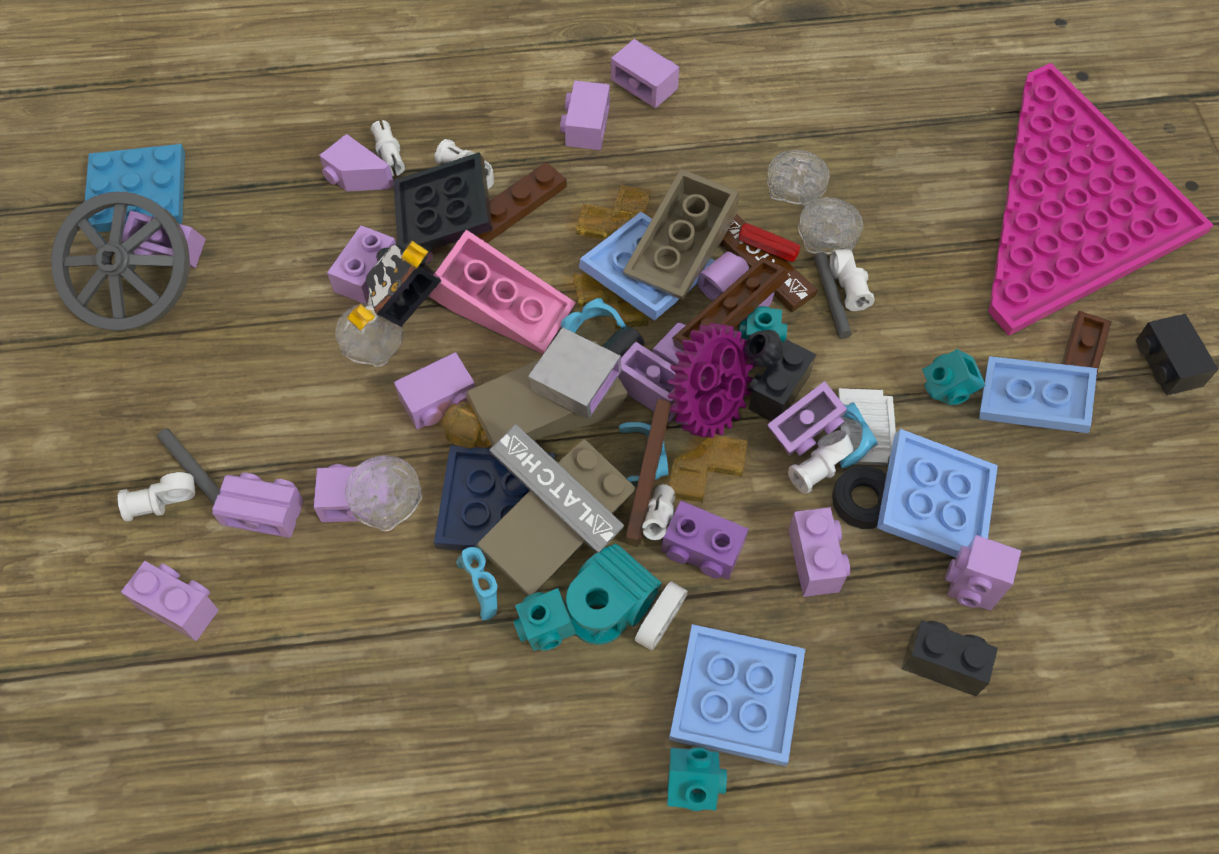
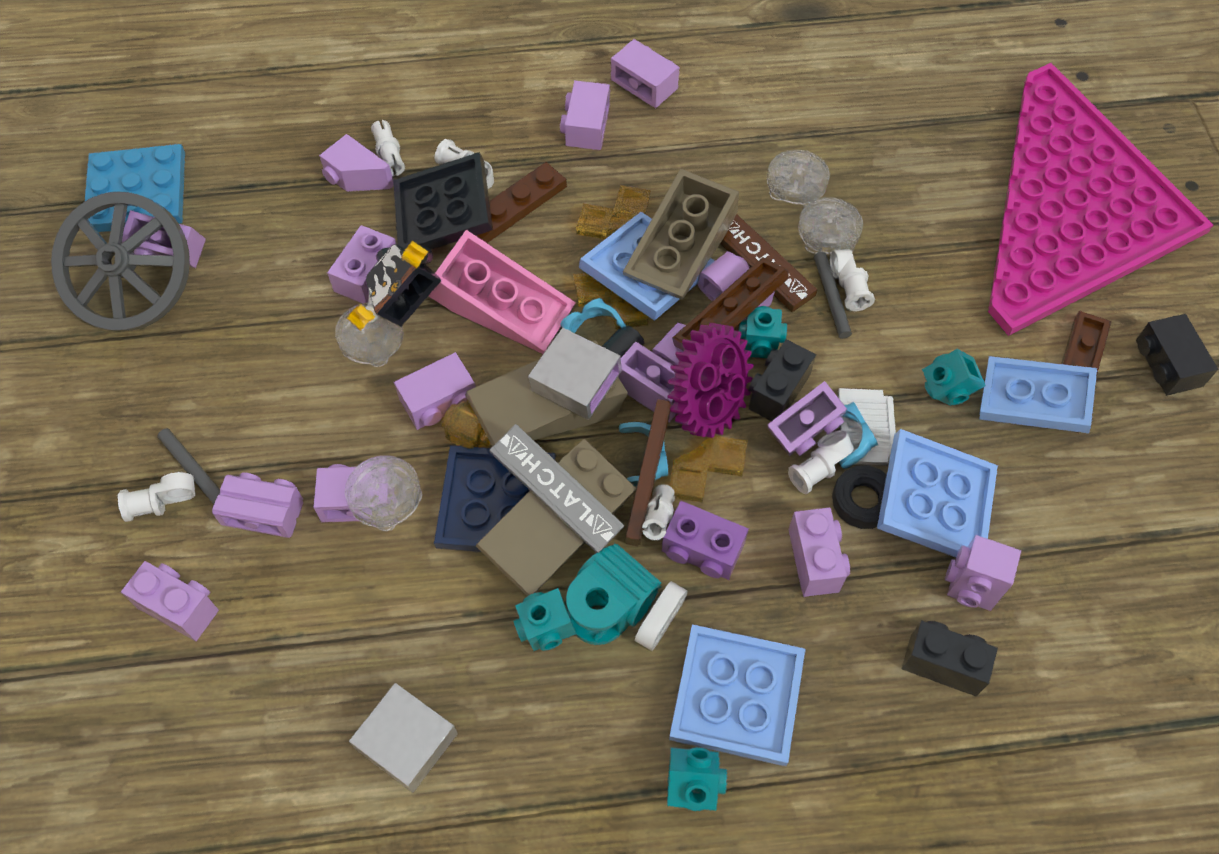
medium azure cap [456,547,497,620] -> none
red axle [738,223,801,262] -> none
black piece [746,330,783,368] -> none
none -> flat silver piece [349,683,458,793]

